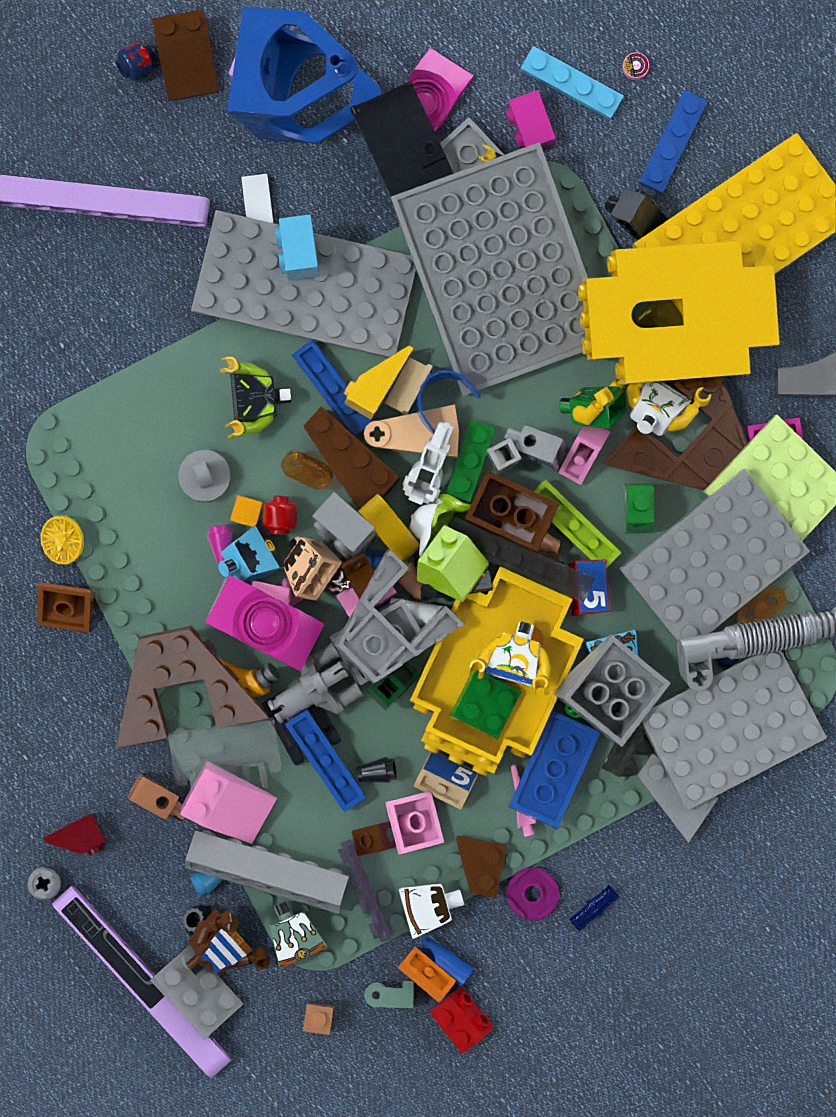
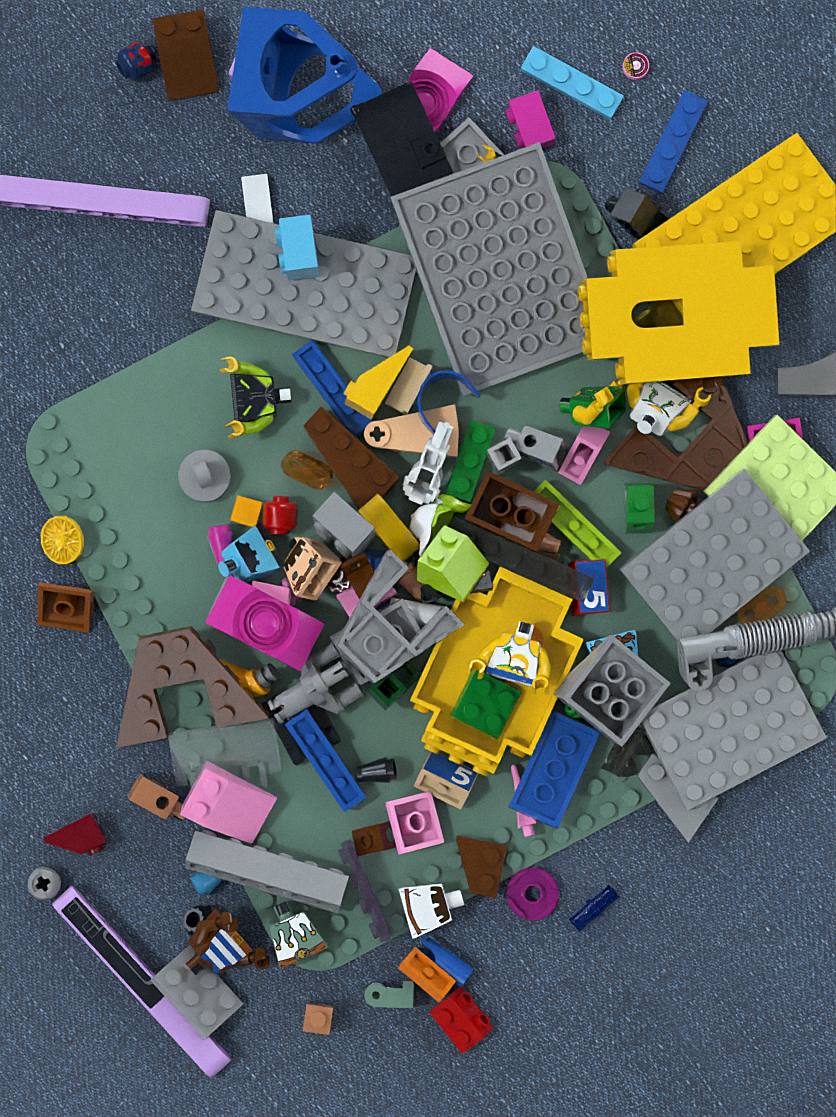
none -> reddish brown piece [665,488,698,522]

